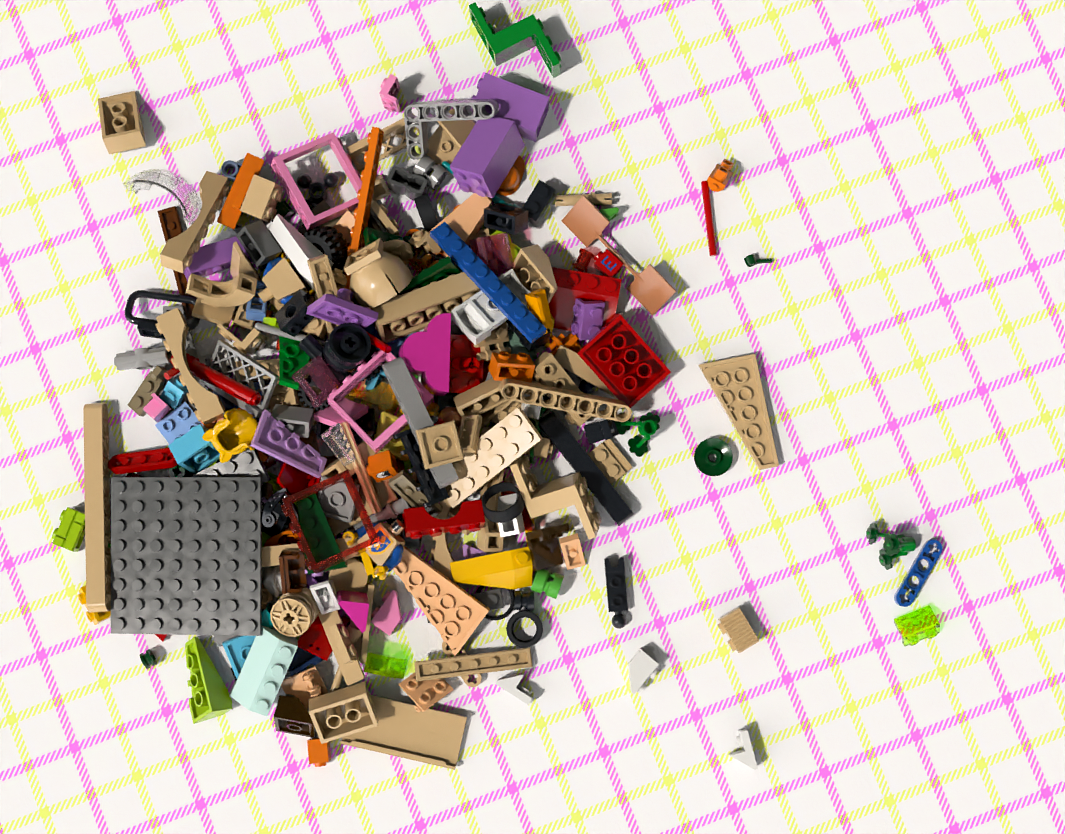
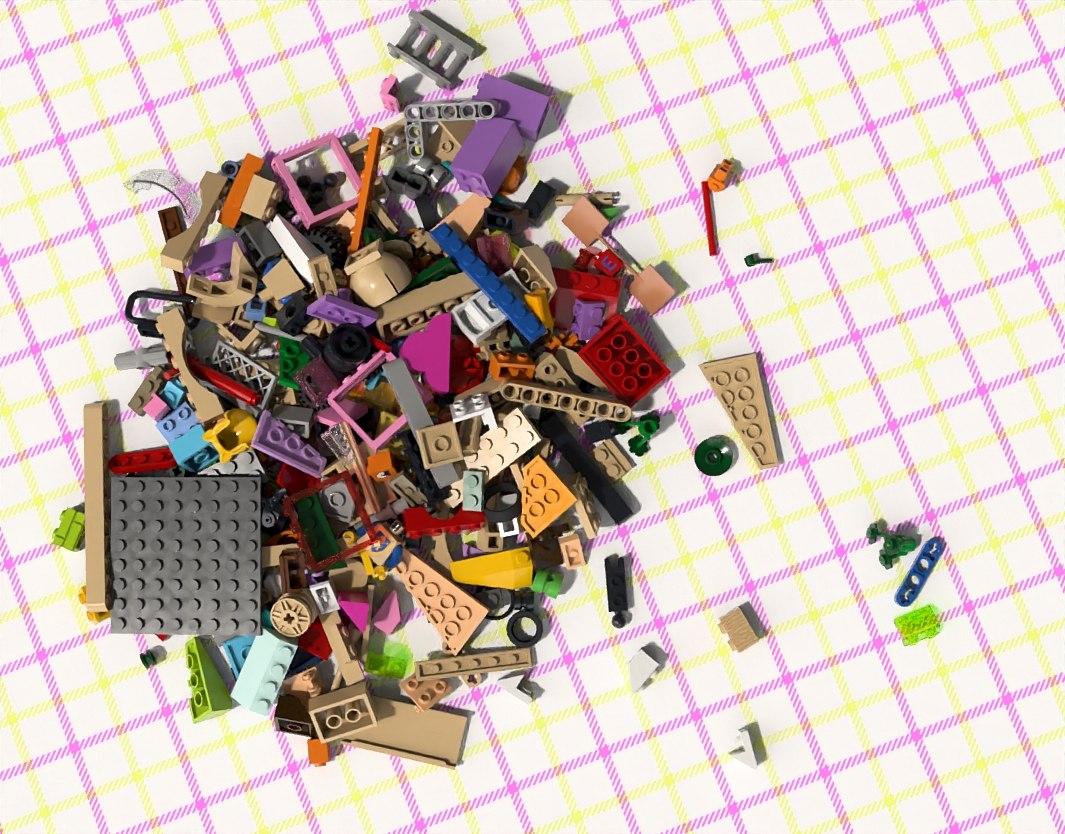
tan slope [98,91,146,154] -> none
green bracket [469,2,562,78] -> none
none -> light grey fence [387,9,475,91]
none -> white bracket [449,393,498,431]
none -> plate [463,470,485,512]
none -> light orange plate [521,454,578,538]

